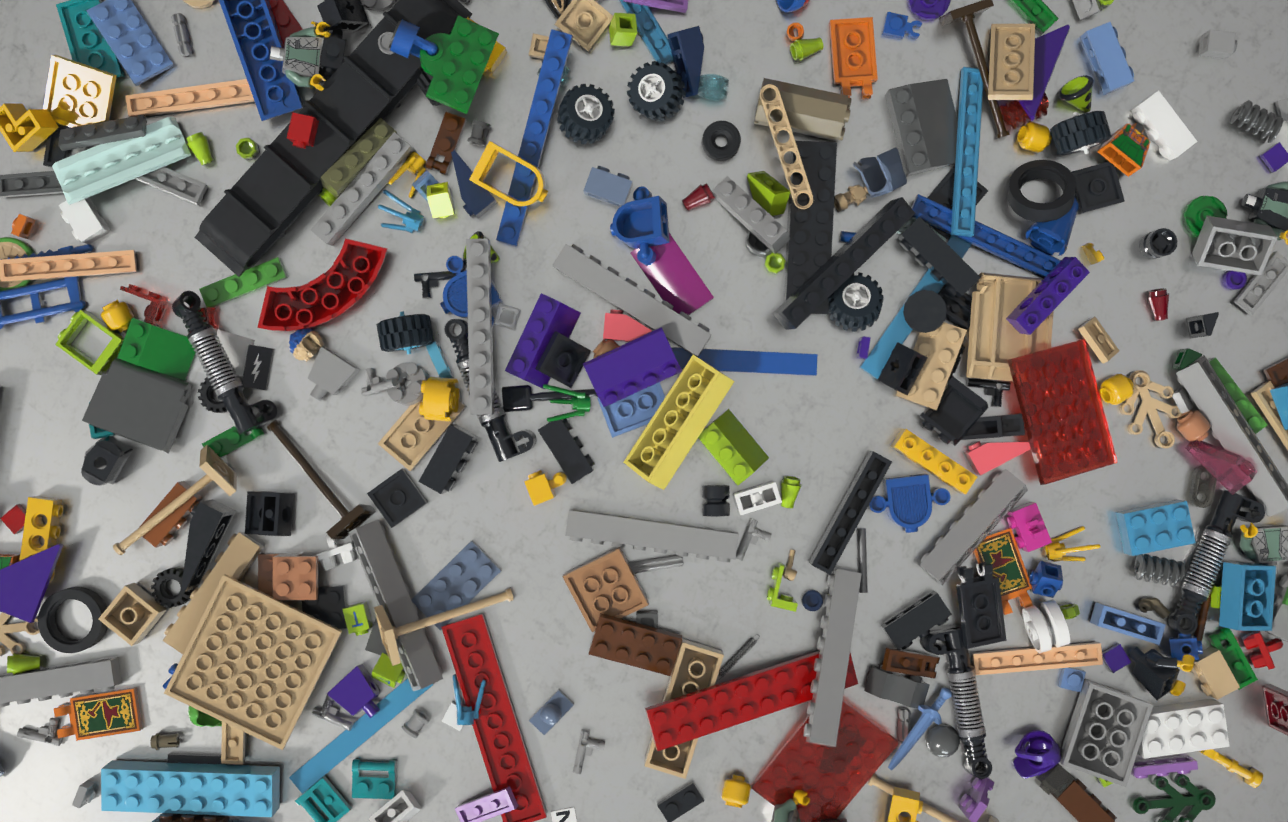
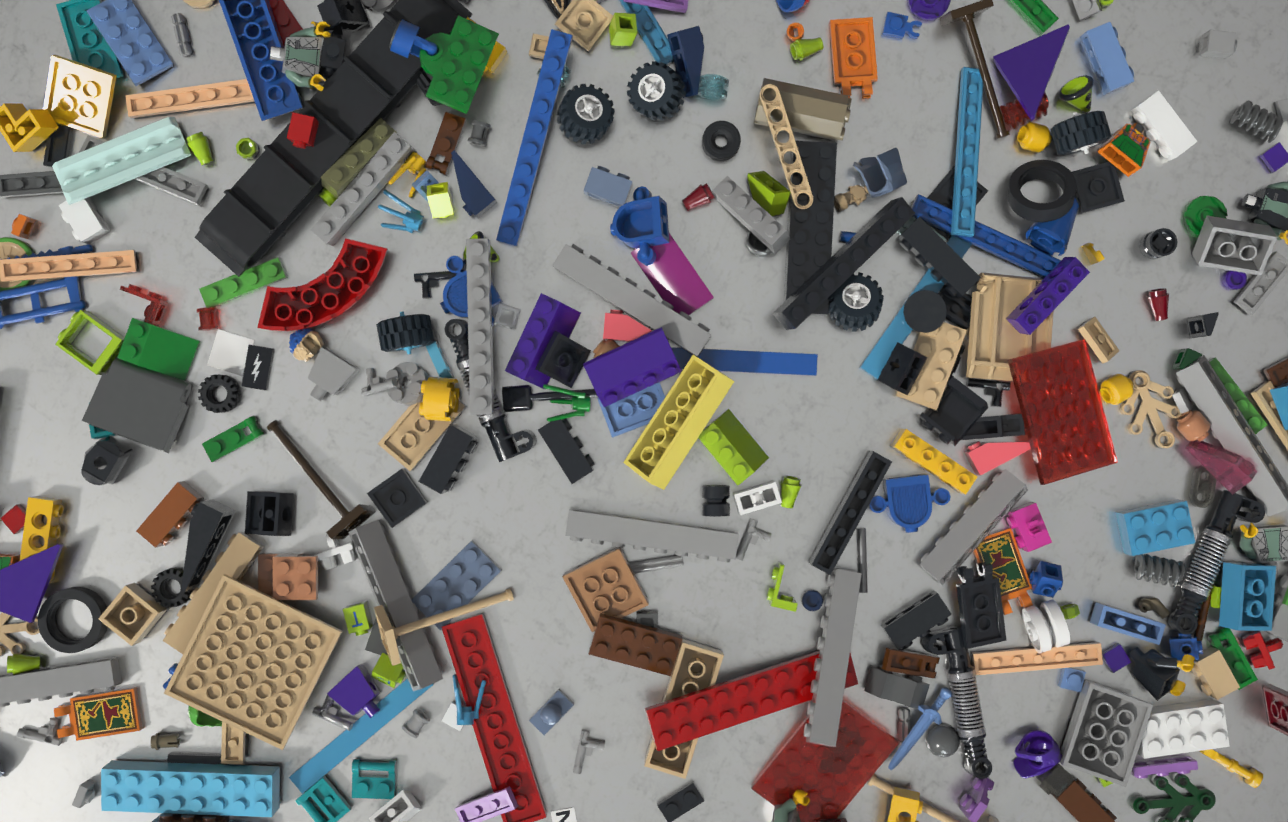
dark grey plate [58,115,147,151] -> none
yellow head [101,299,134,333] -> none
tan tile [113,445,237,555] -> none
black piece [172,291,277,435] -> none
black plate [302,585,347,629] -> none
light grey piece [378,32,394,54] -> none
yellow window [469,141,548,206] -> none
yellow brick [524,470,567,506] -> none
black piece [718,634,760,680] -> none
yellow head [721,775,751,808] -> none
lime tile [764,253,786,274] -> none
tan hand [783,550,797,581] -> none
dark purple tile [856,336,871,359] -> none
dark grey slope [885,79,958,177] -> none
tan plate [988,24,1035,100] -> none
yellow plant [1045,526,1101,562] -> none

